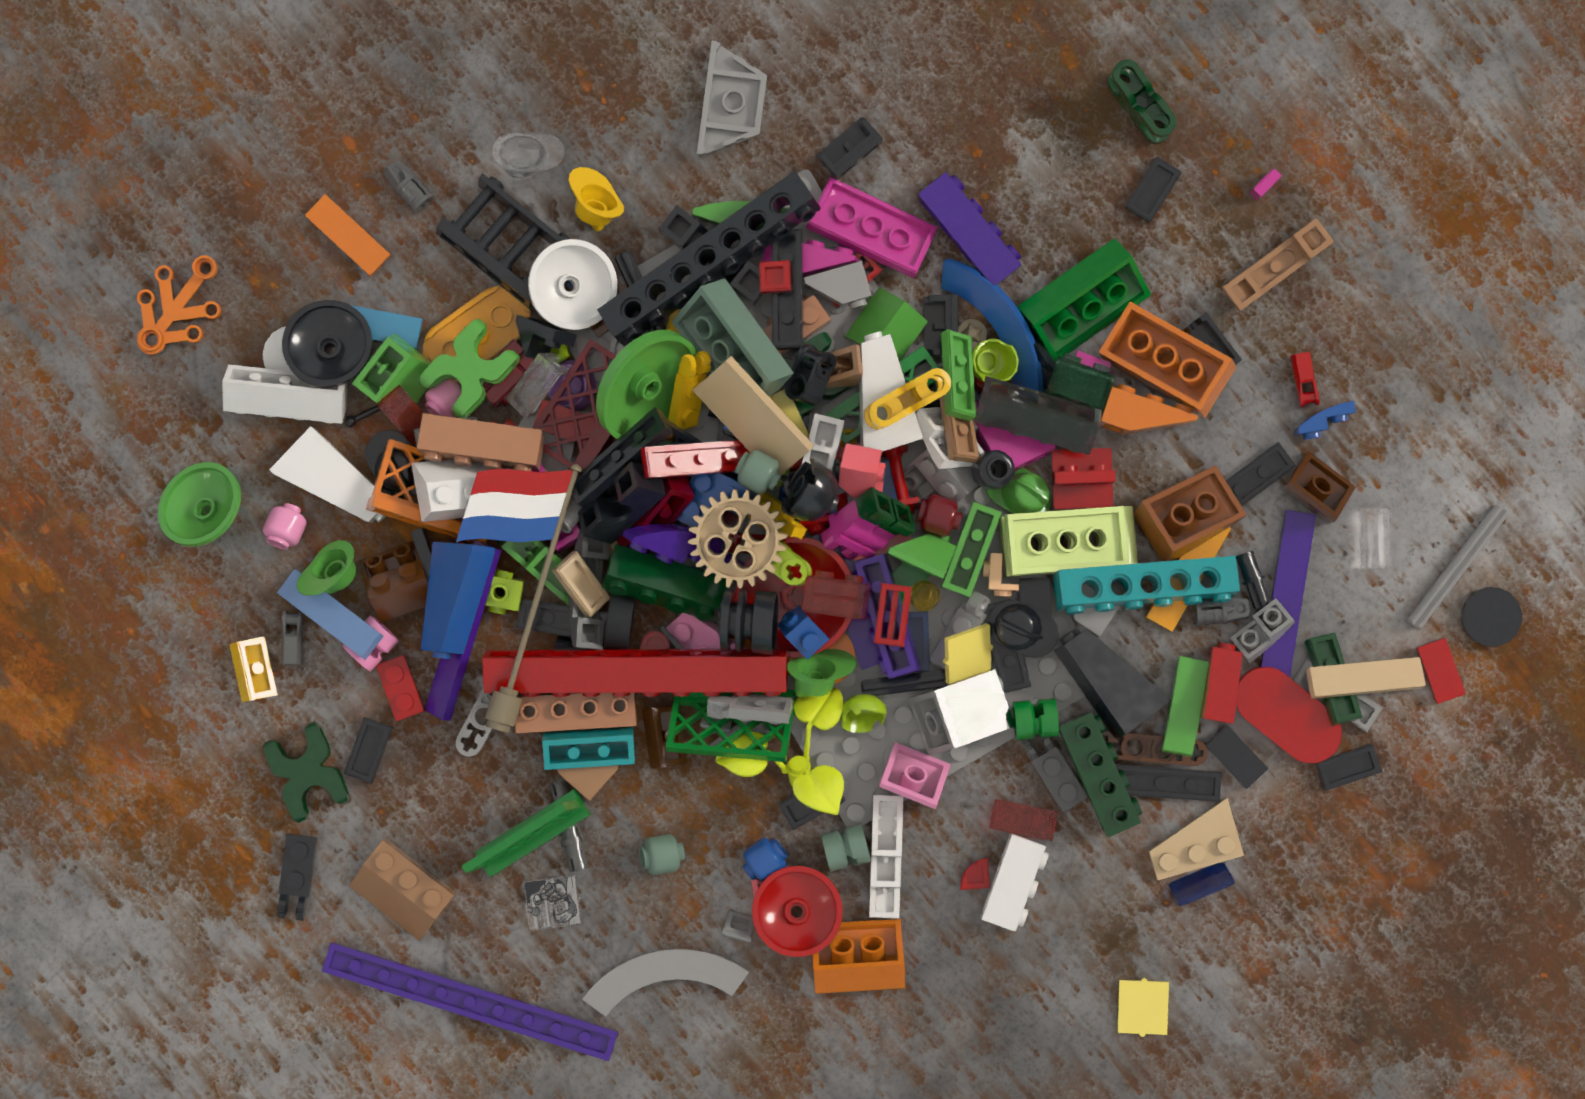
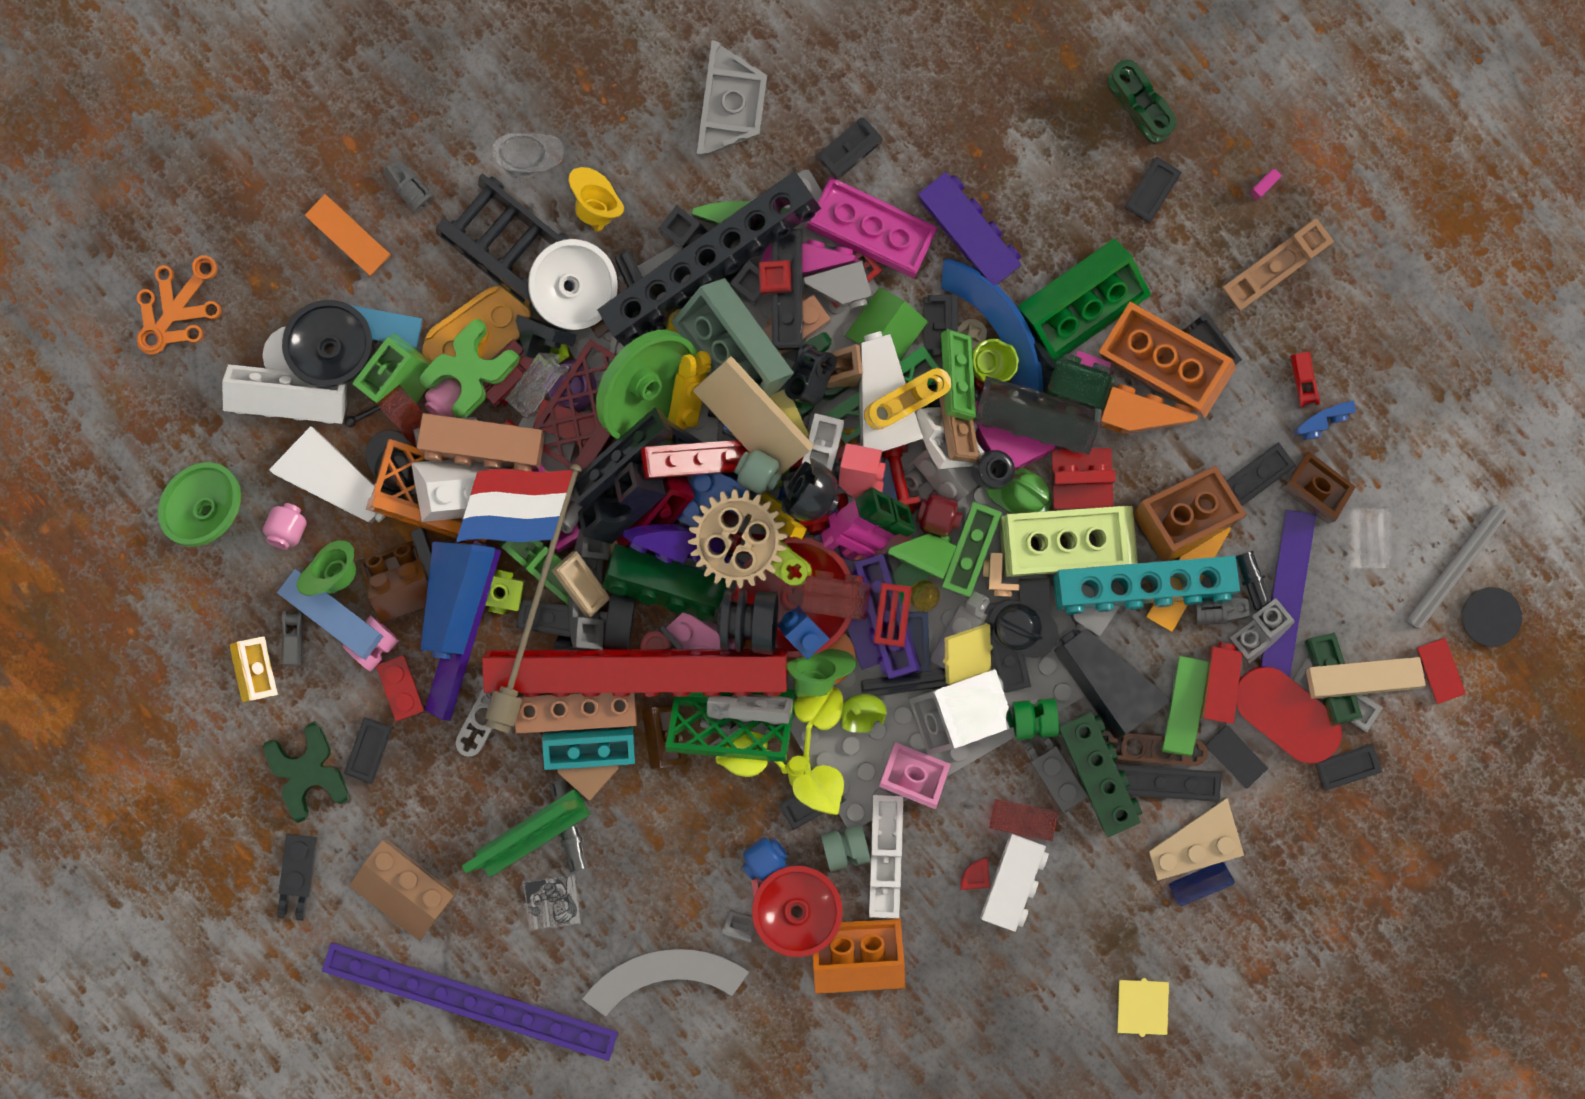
sand green head [639,834,685,876] -> none

